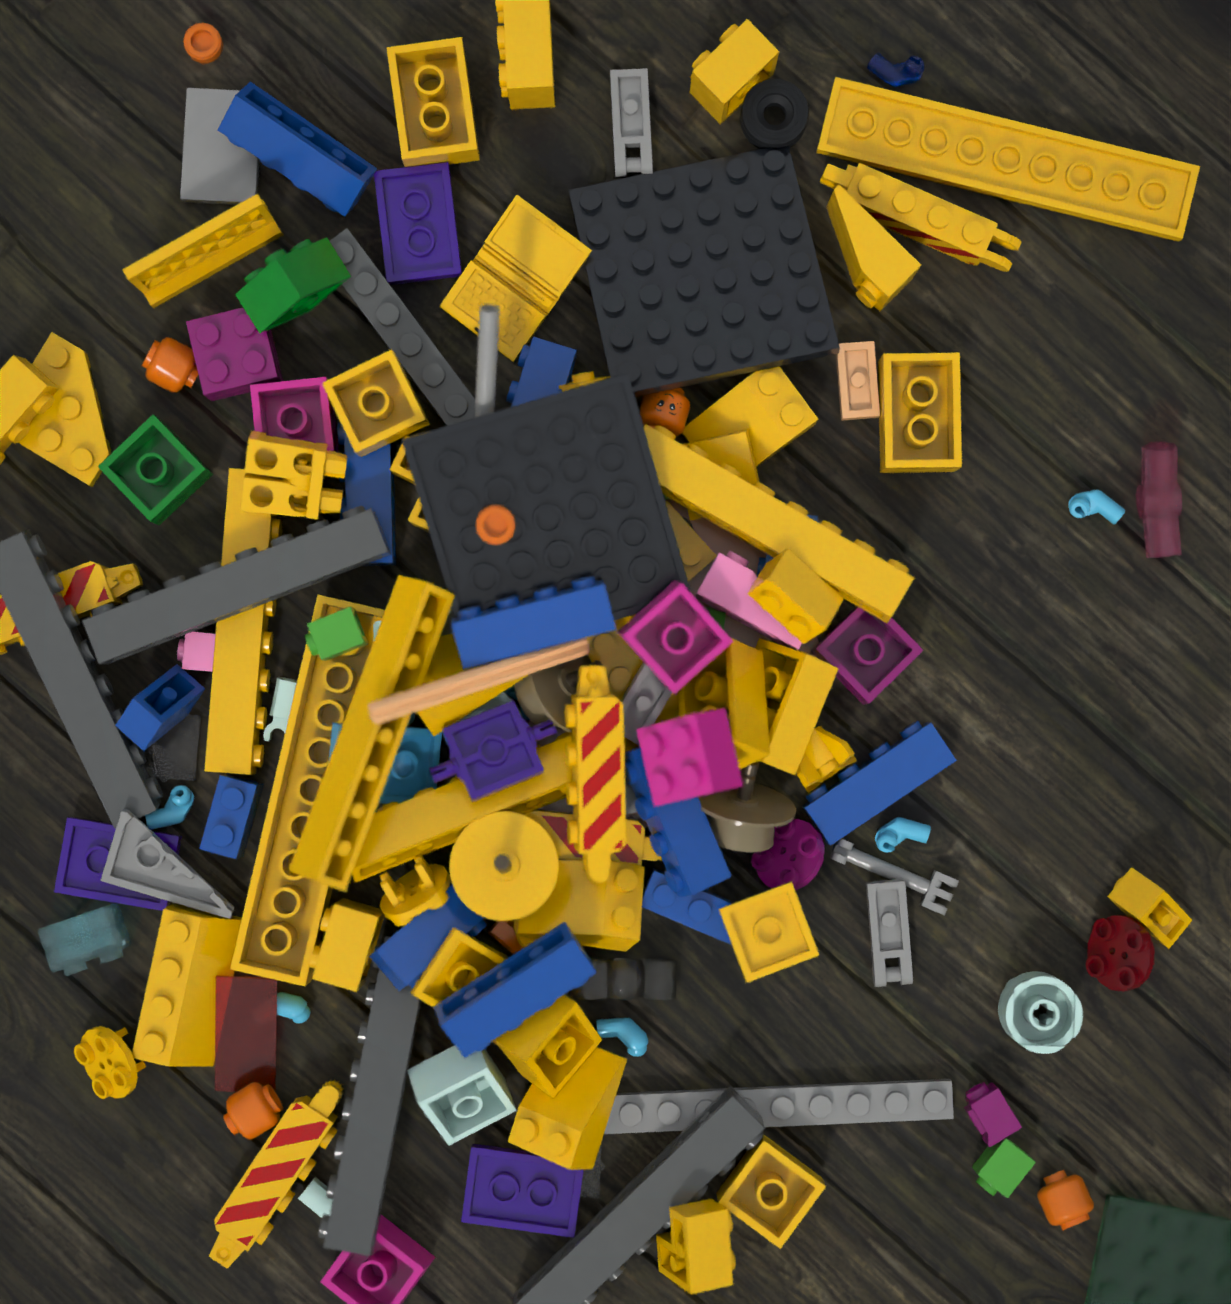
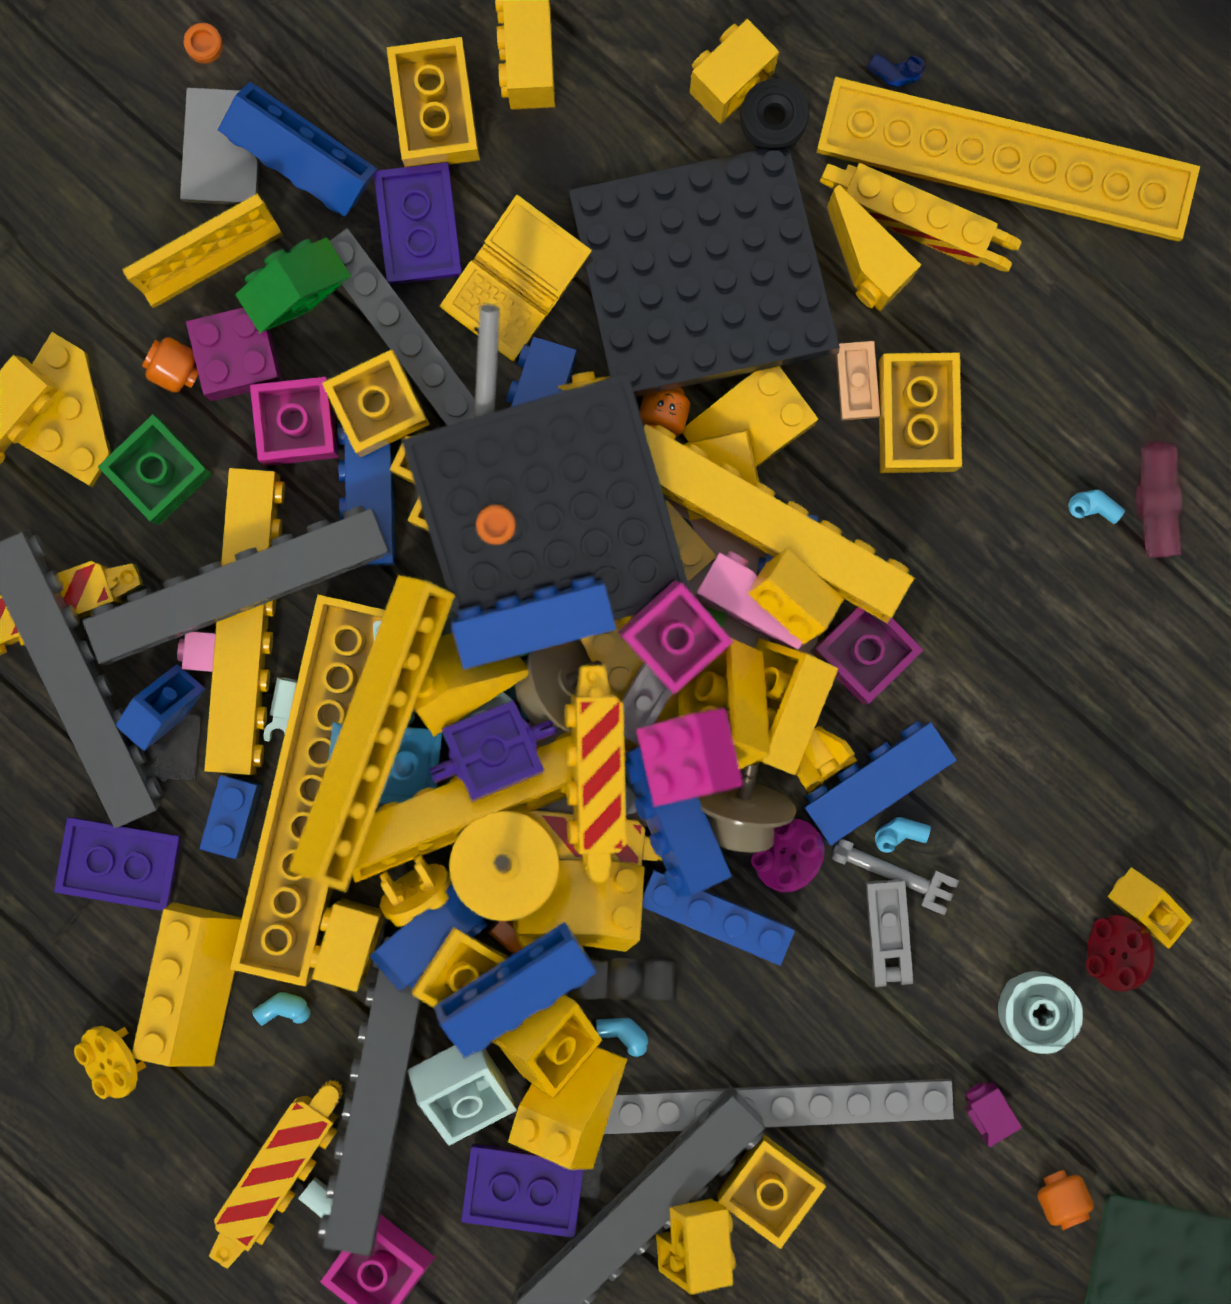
clear light blue brick [38,903,131,976] -> none
light grey wing [101,809,235,919] -> none
medium azure arm [145,785,194,830] -> none
clear red piece [215,975,277,1092] -> none
orange head [223,1082,283,1140] -> none
yellow hips [240,430,348,519] -> none
bright green brick [305,607,368,661] -> none
light nougat axle [368,637,590,724] -> none
light grey plate [610,68,653,177] -> none
yellow plate [718,882,819,983] -> none
bright green brick [972,1137,1036,1198] -> none

